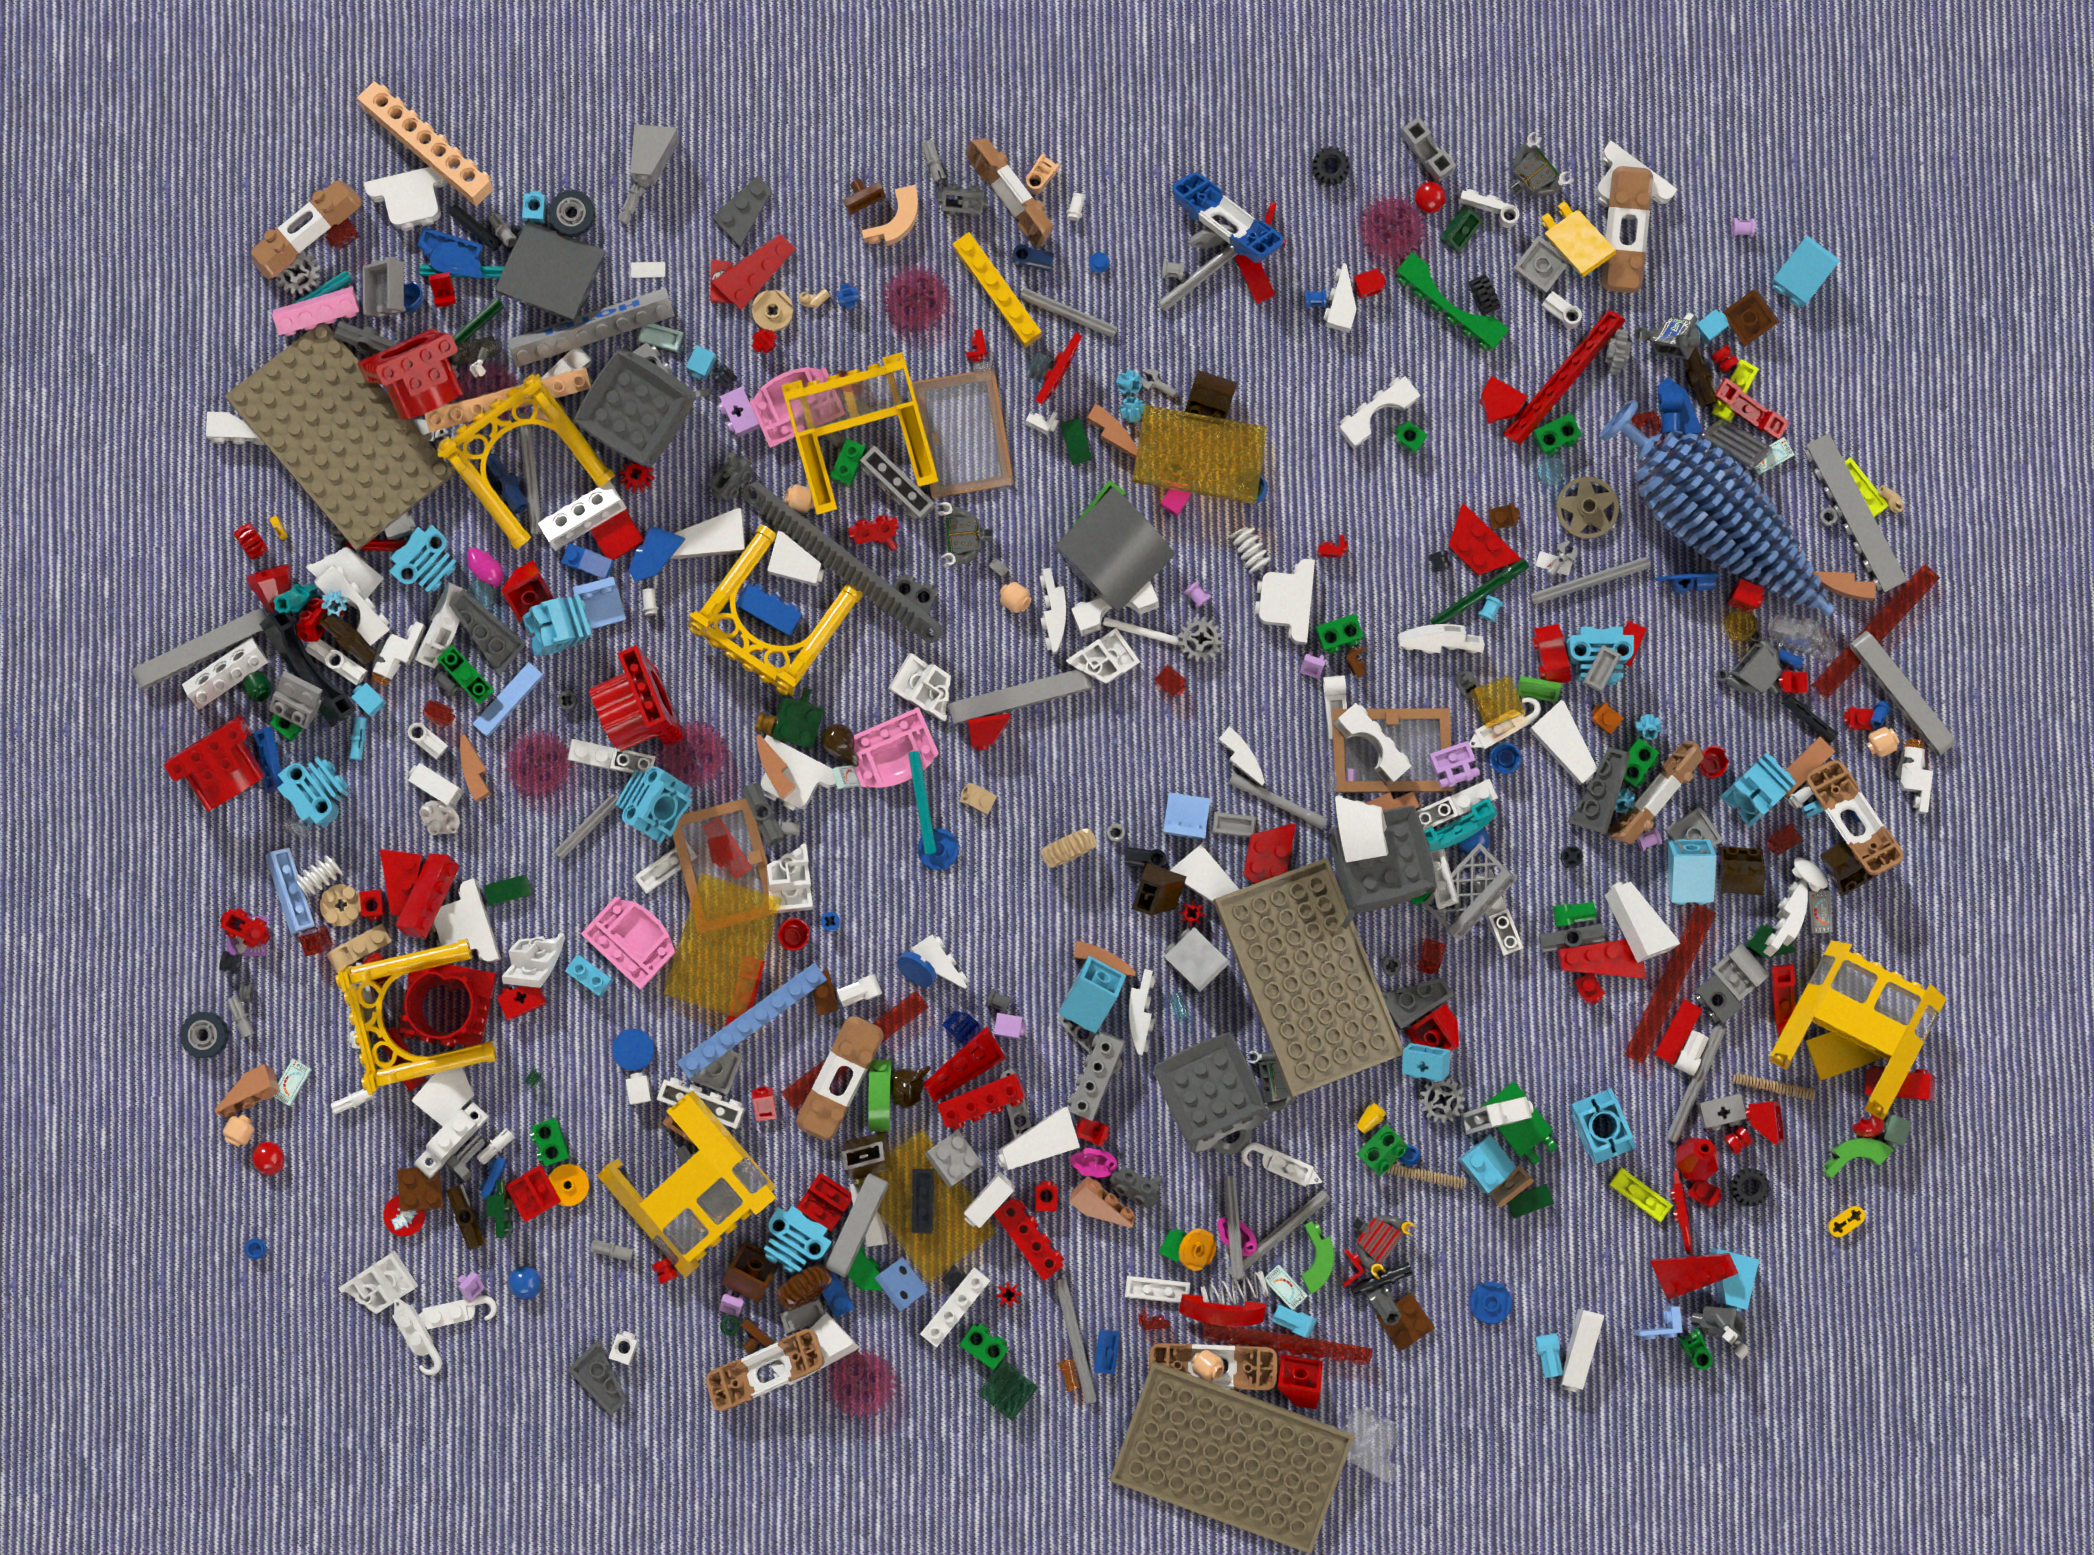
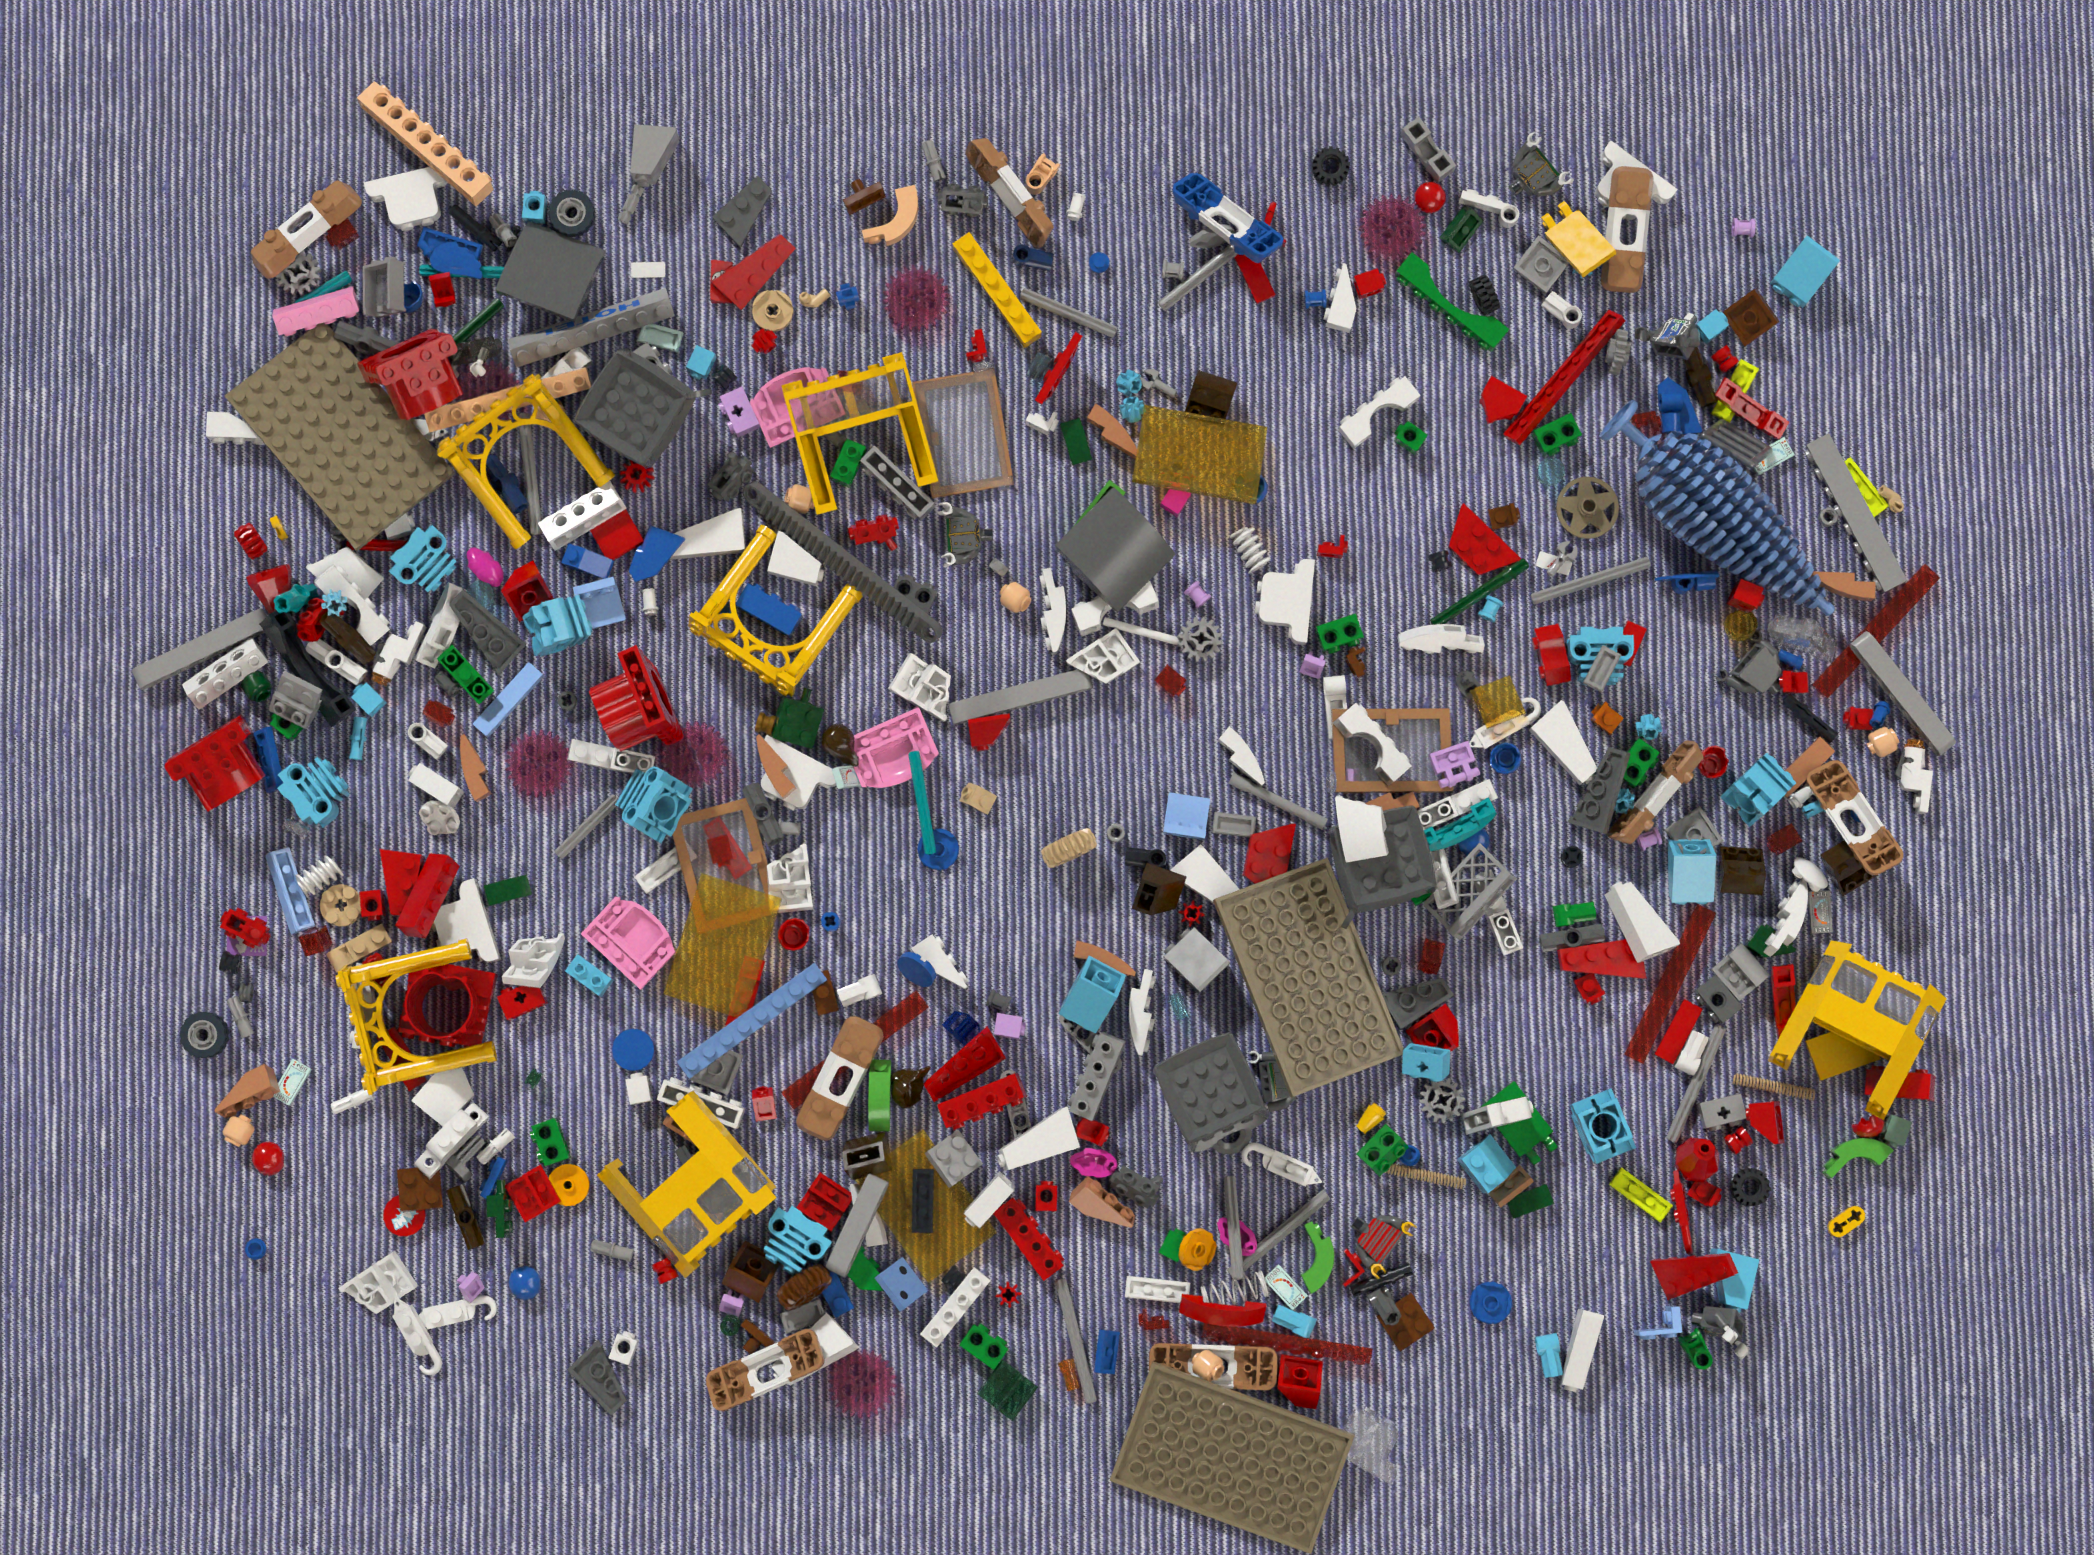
bright green tile [1516,676,1562,703] -> none

